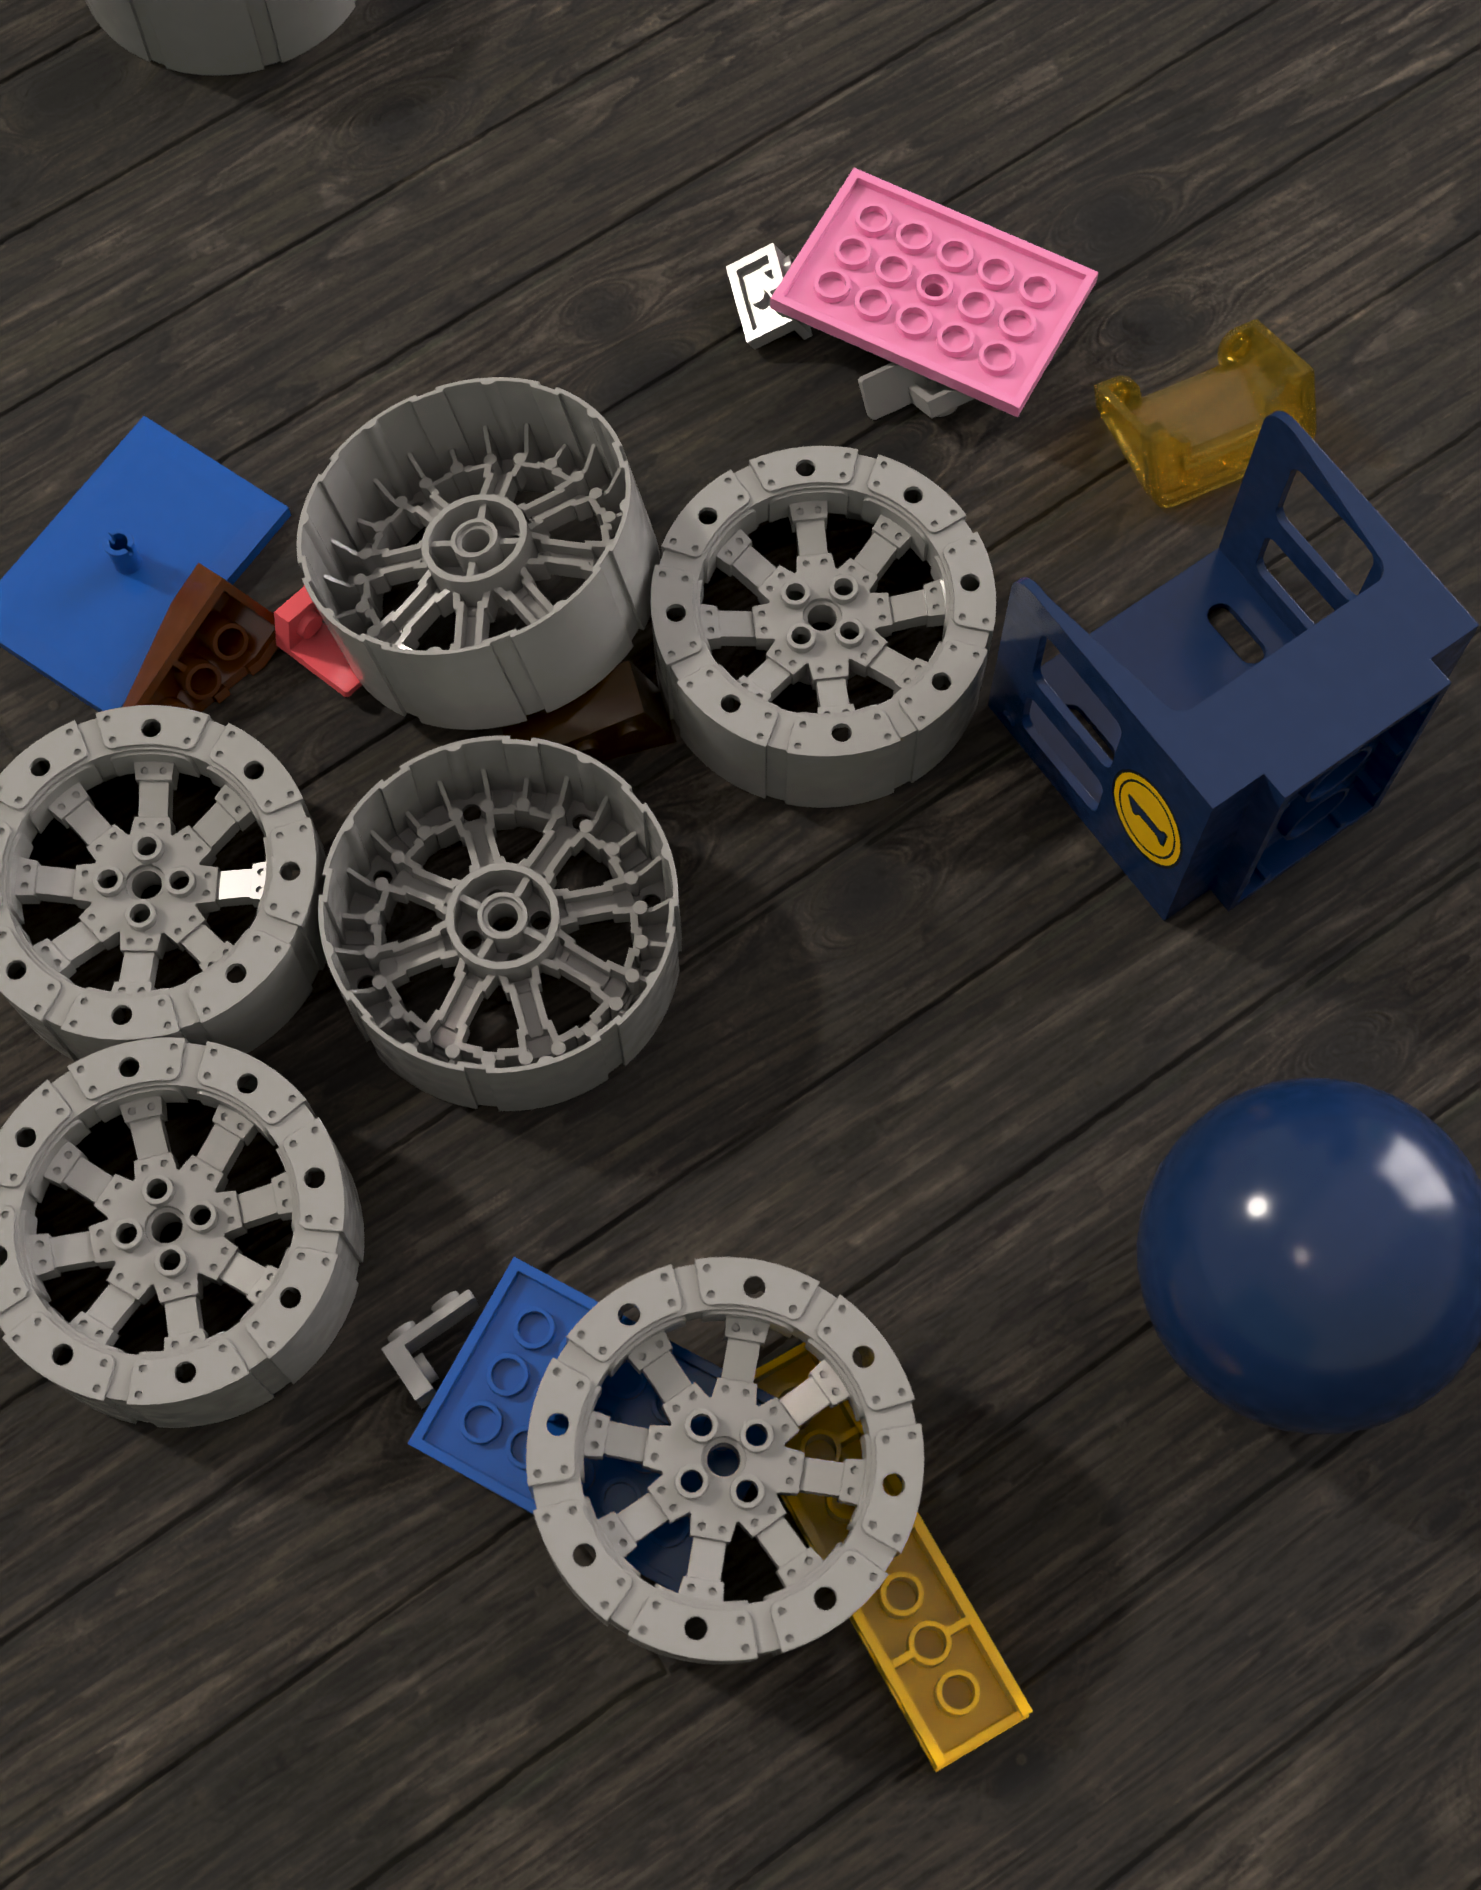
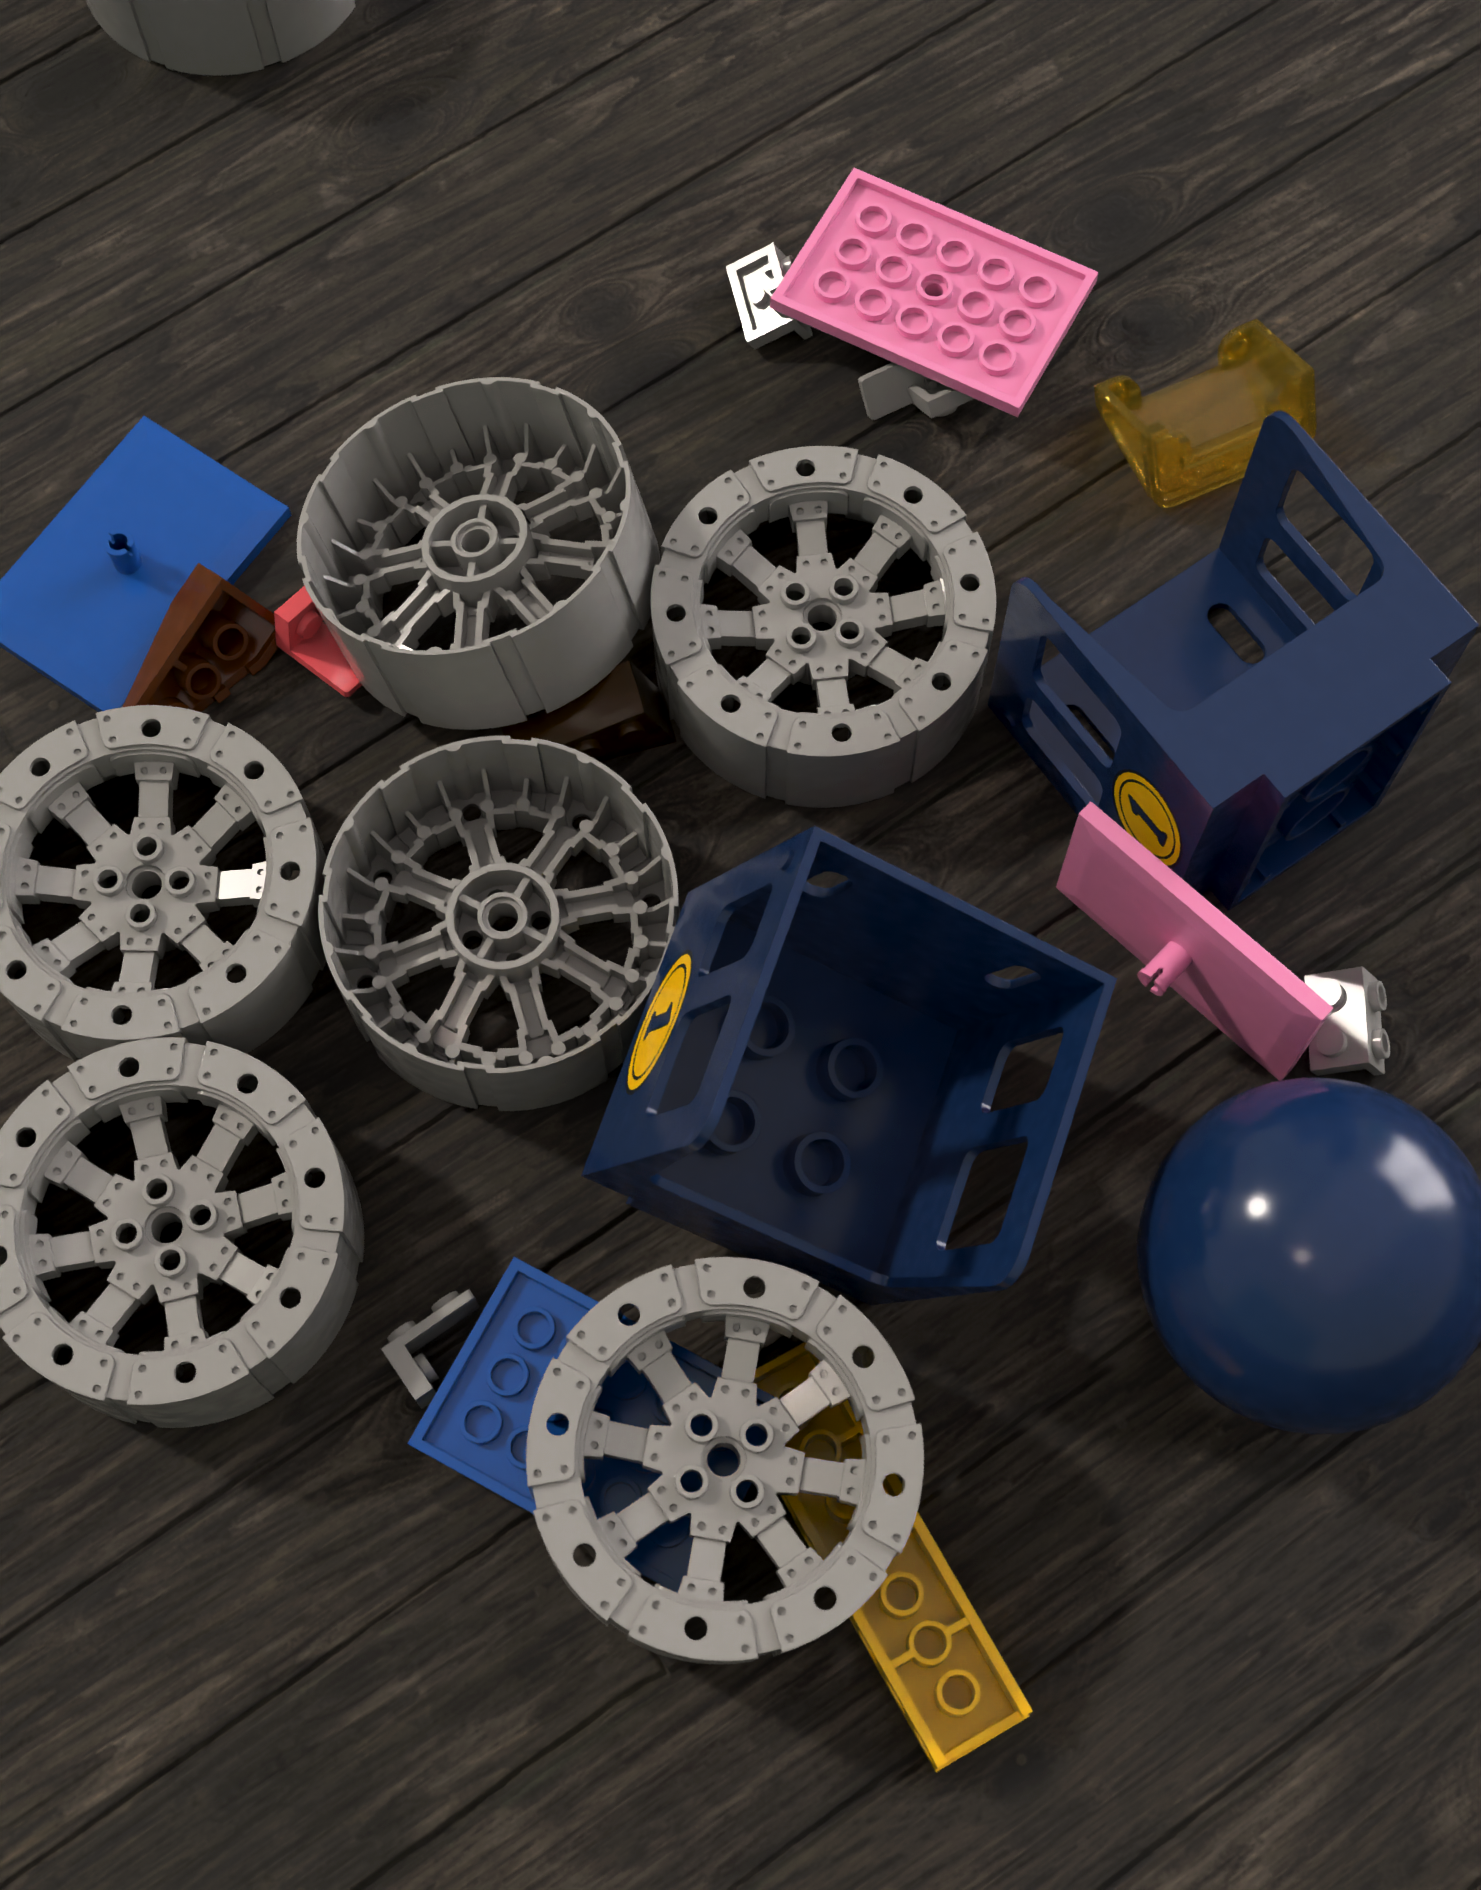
none -> dark blue piece [581,826,1117,1305]
none -> bright pink piece [1056,802,1333,1081]
none -> light grey bracket [1304,966,1390,1076]

